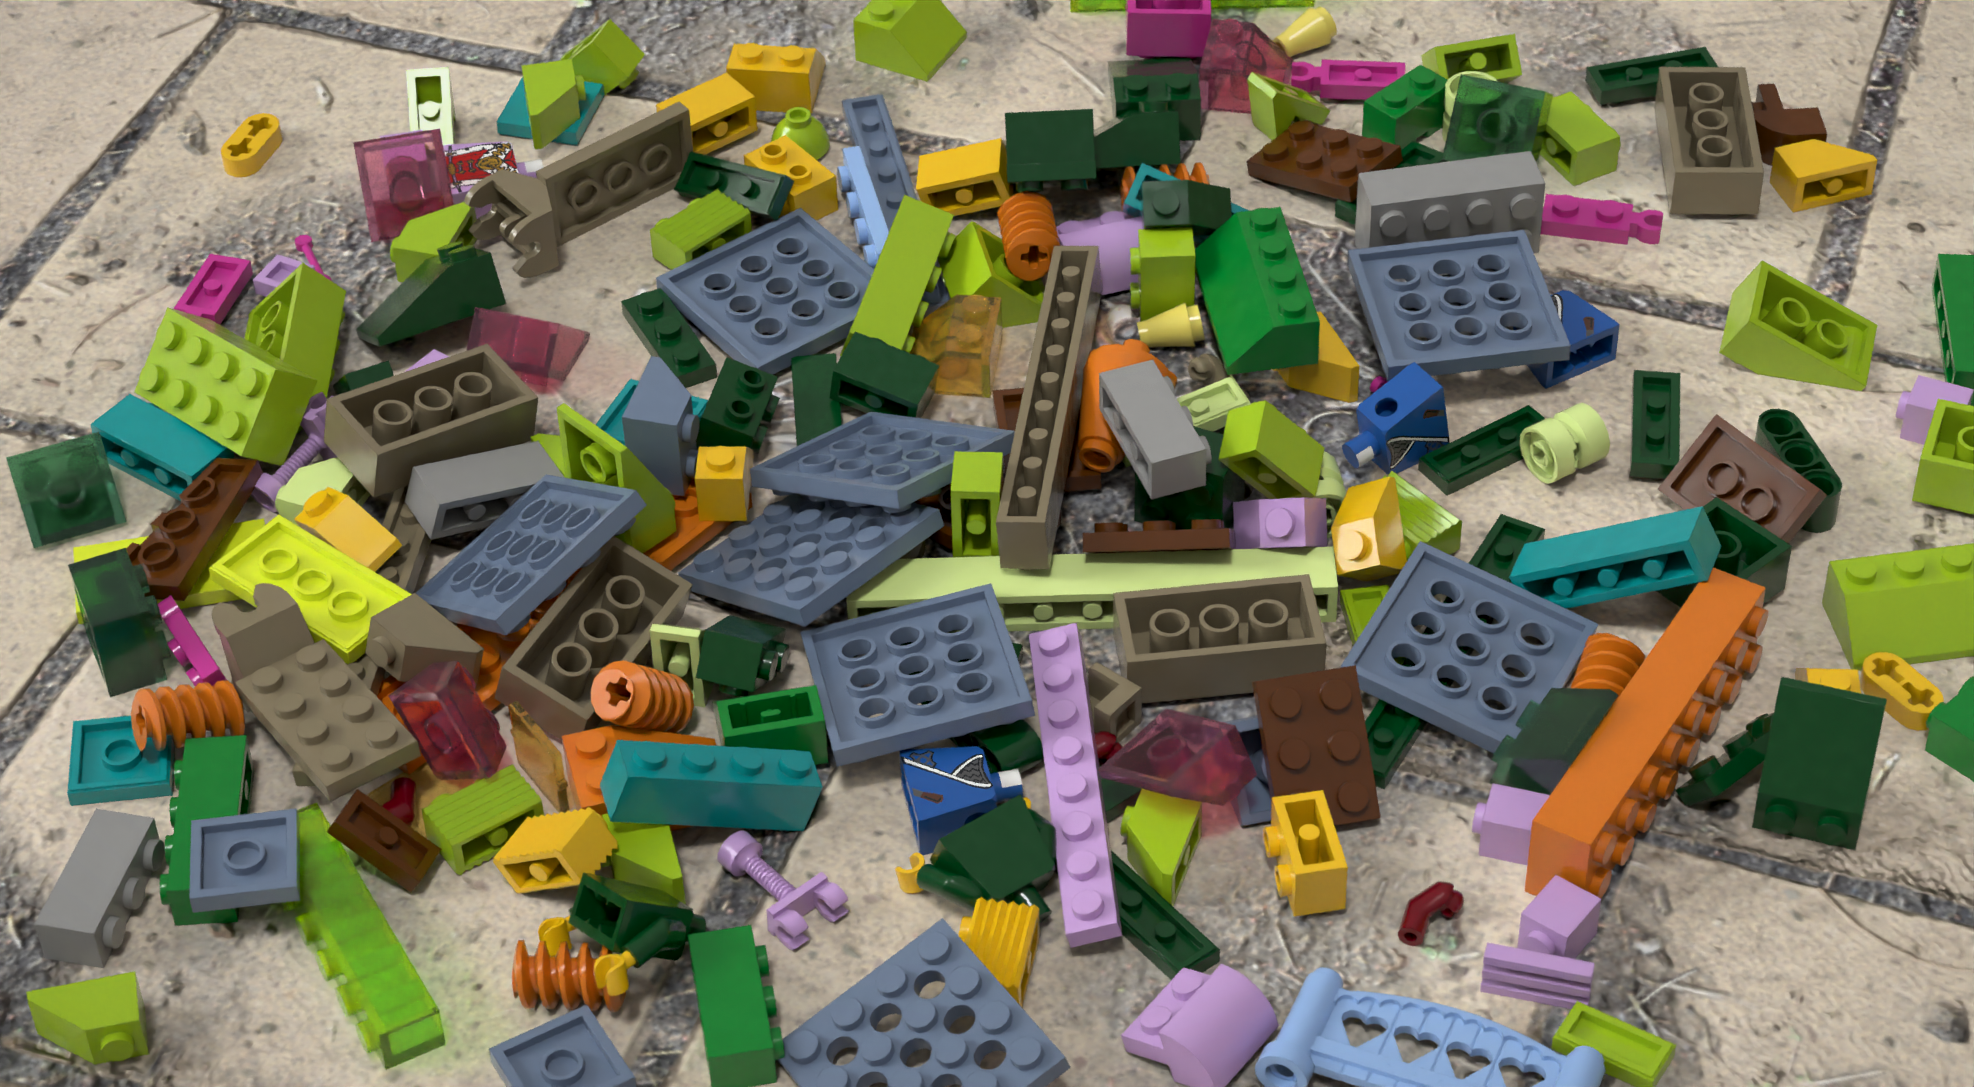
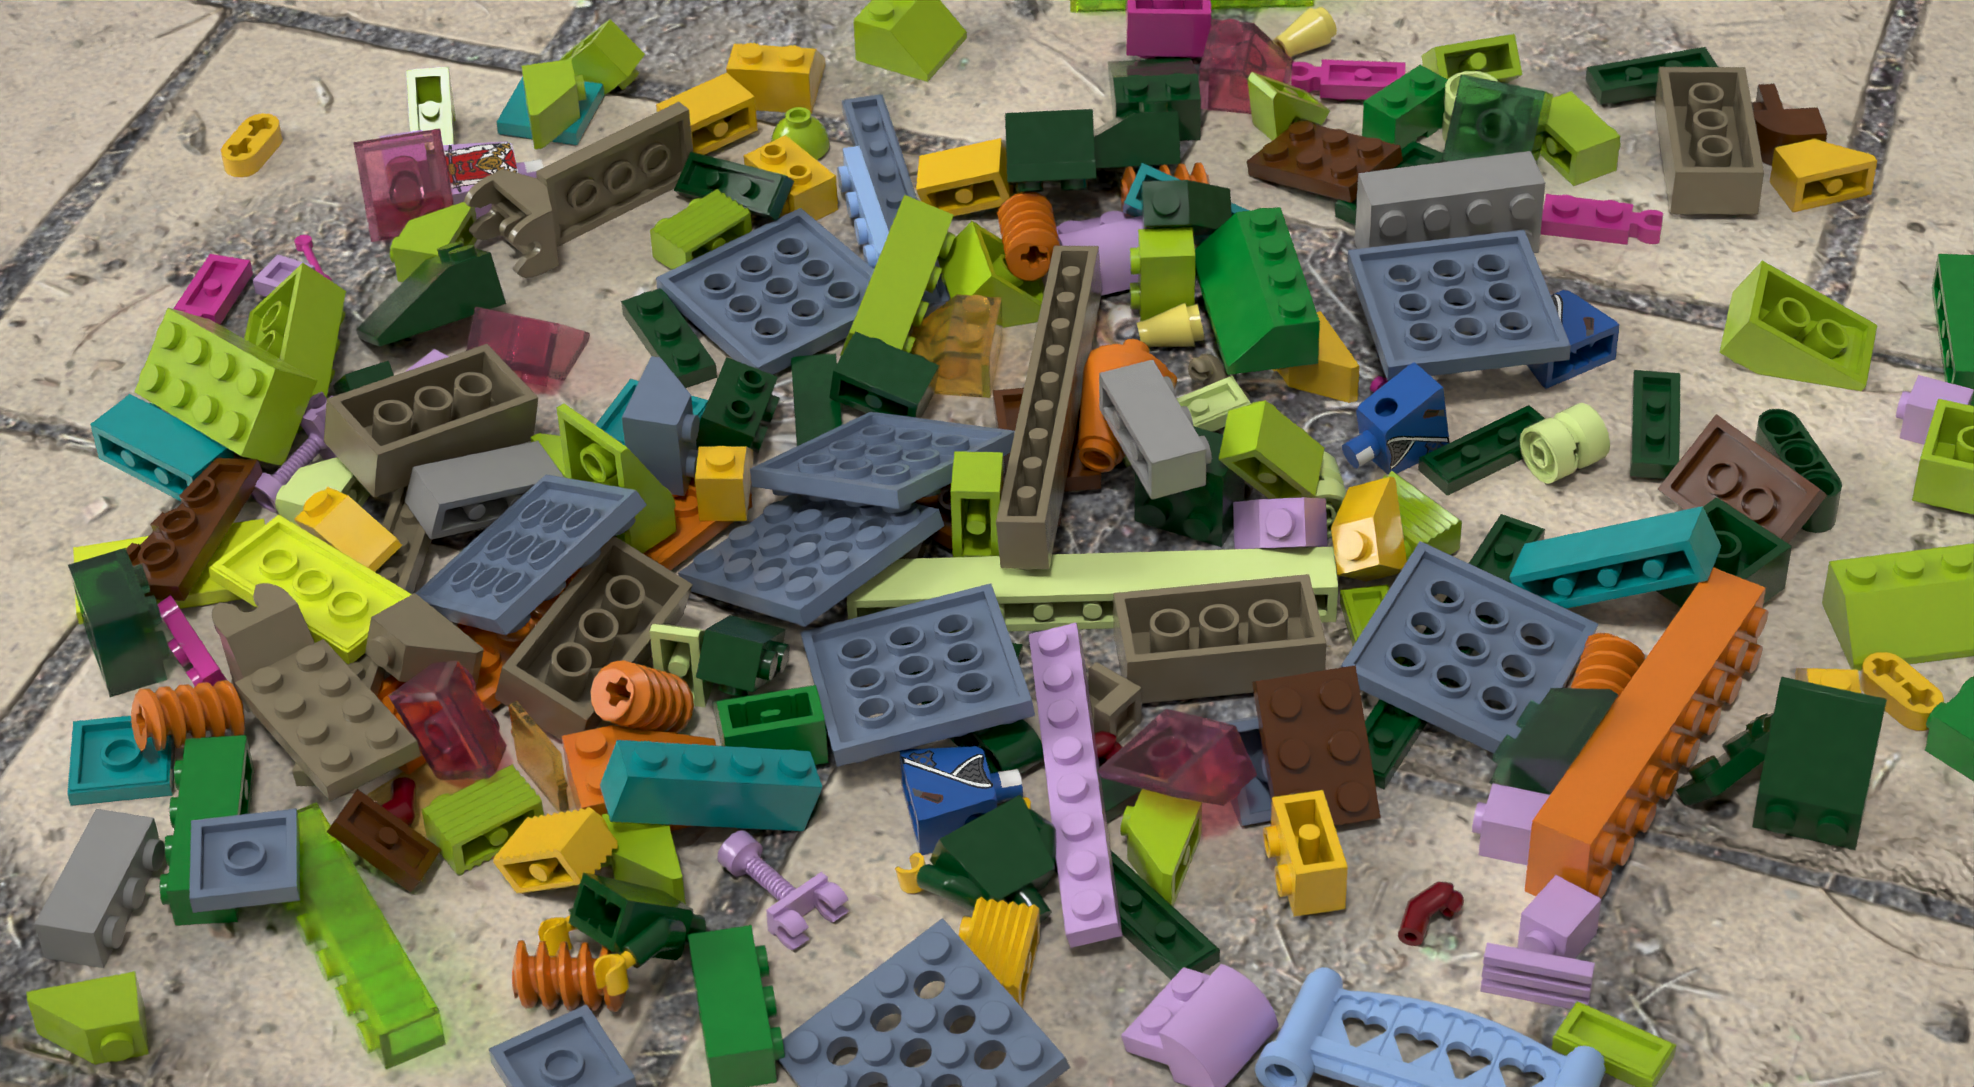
clear green slope [6,432,127,549] -> none
reddish brown plate [1082,519,1236,553] -> none

